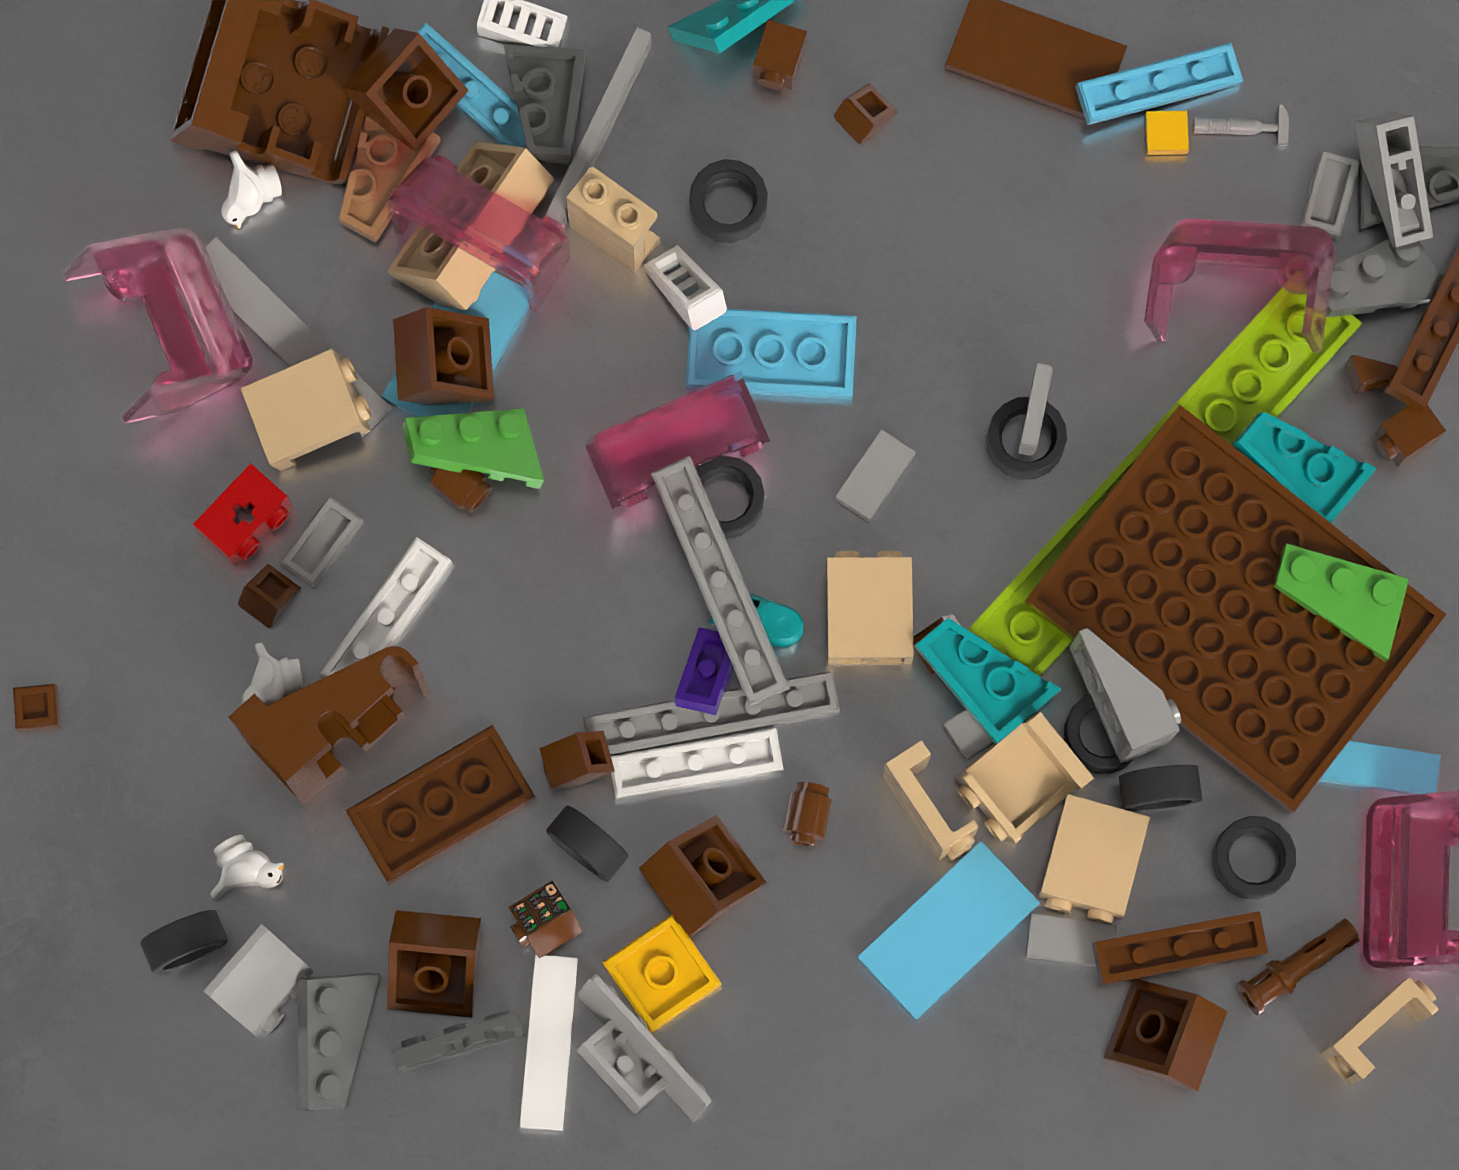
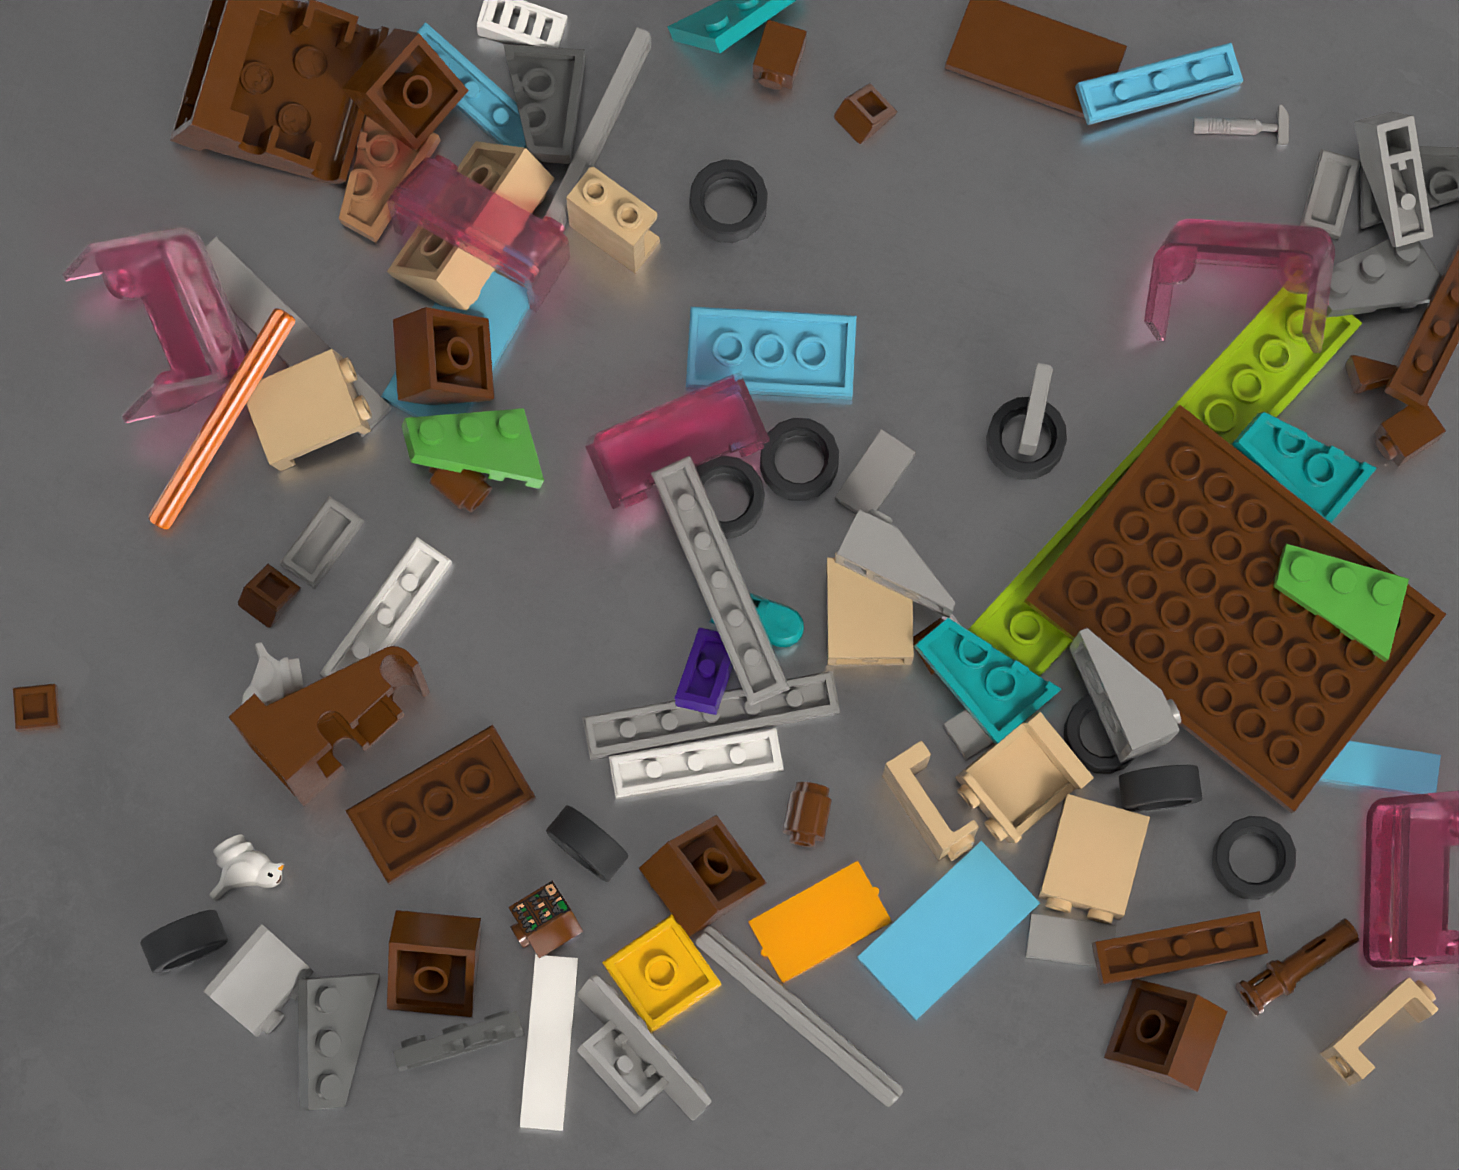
red brick [193,463,292,566] -> none
white animal [221,150,282,229] -> none
reddish brown brick [539,731,615,789] -> none
white slope [644,245,727,330] -> none
yellow tile [1145,111,1189,155] -> none
none -> orange axle [148,308,295,530]
none -> light grey axle [695,926,904,1107]
none -> light orange piece [748,861,892,984]
none -> black tyre [760,418,839,501]
none -> light grey slope [835,509,956,618]

